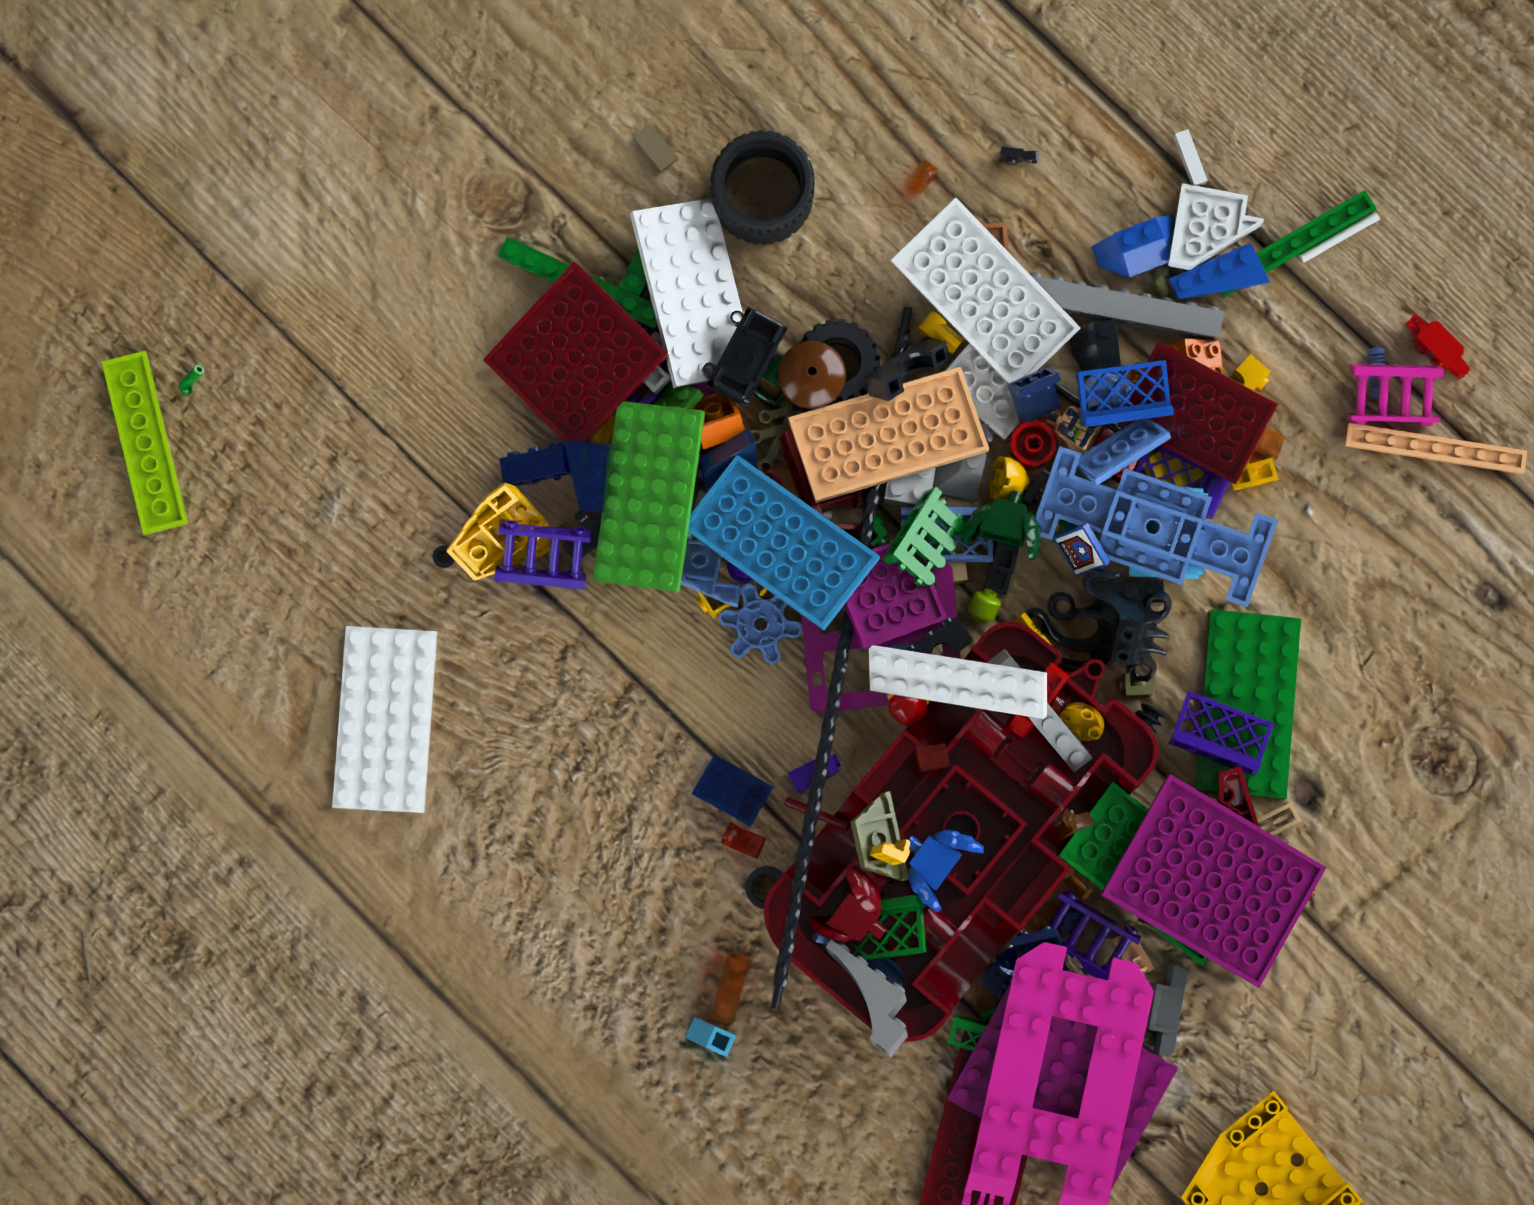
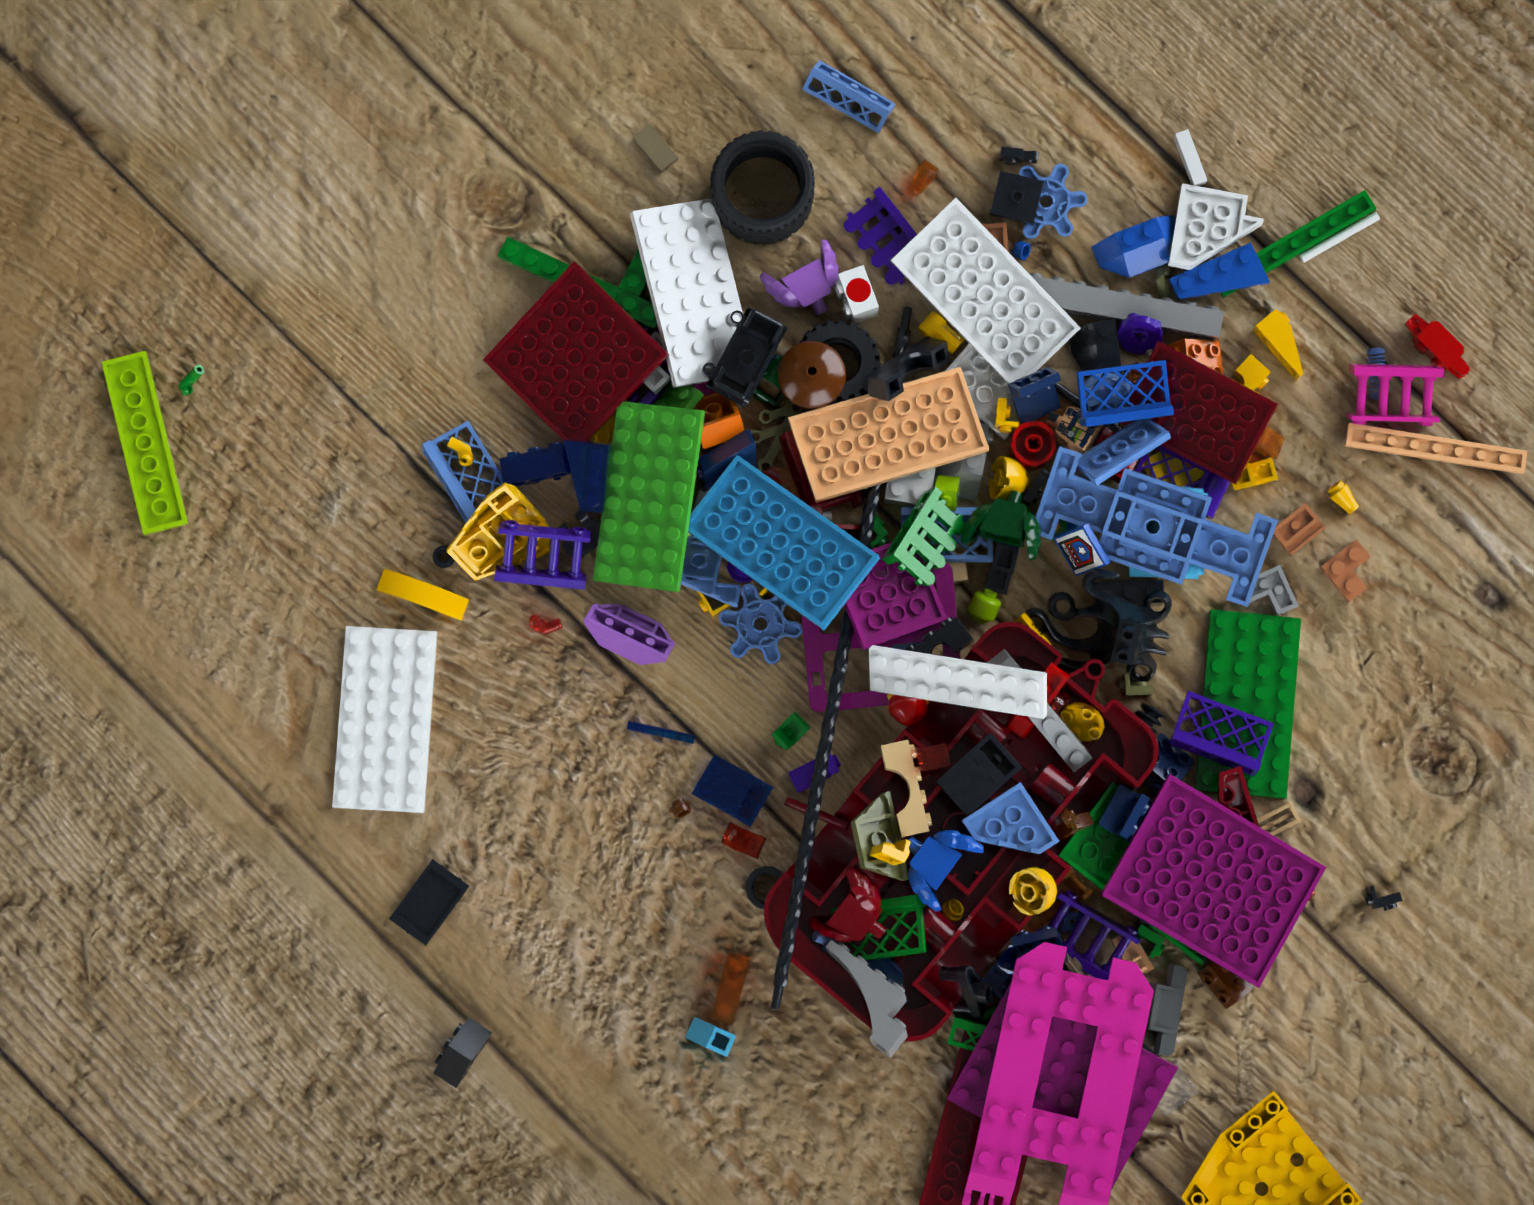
none -> yellow slope [376,569,469,621]
none -> black piece [389,859,470,946]
none -> medium blue fence [421,421,507,523]
none -> black brick [433,1018,492,1088]
none -> yellow arm [447,437,473,467]
none -> clear red arm [529,615,563,635]
none -> medium lavender wedge [583,604,675,665]
none -> clear blue bar [627,721,695,744]
none -> reddish brown plate [669,798,691,818]
none -> medium lavender torso [760,240,839,316]
none -> green bracket [771,711,811,750]
none -> medium blue fence [802,60,896,133]
none -> white brick [834,265,879,323]
none -> dark purple fence [844,187,918,285]
none -> tan arch [880,740,932,838]
none -> lime brick [935,475,960,511]
none -> black slope [936,732,1022,817]
none -> black connector [938,965,994,1019]
none -> yellow plate [941,899,964,922]
none -> medium blue plate [962,782,1059,854]
none -> black plate [990,171,1044,225]
none -> yellow bracket [994,398,1019,433]
none -> yellow cylinder [1009,867,1057,916]
none -> blue hinge [1011,241,1031,260]
none -> medium blue plate [1019,164,1088,239]
none -> dark blue bracket [1098,785,1152,842]
none -> dark purple plate [1117,313,1163,355]
none -> green bracket [1136,924,1165,959]
none -> dark blue bracket [1142,733,1194,796]
none -> reddish brown bracket [1198,961,1254,1009]
none -> light grey plate [1249,565,1298,616]
none -> yellow slope [1253,309,1303,381]
none -> nougat plate [1273,502,1327,557]
none -> nougat plate [1320,539,1370,603]
none -> yellow cone [1327,480,1359,514]
none -> black bracket [1364,886,1403,911]

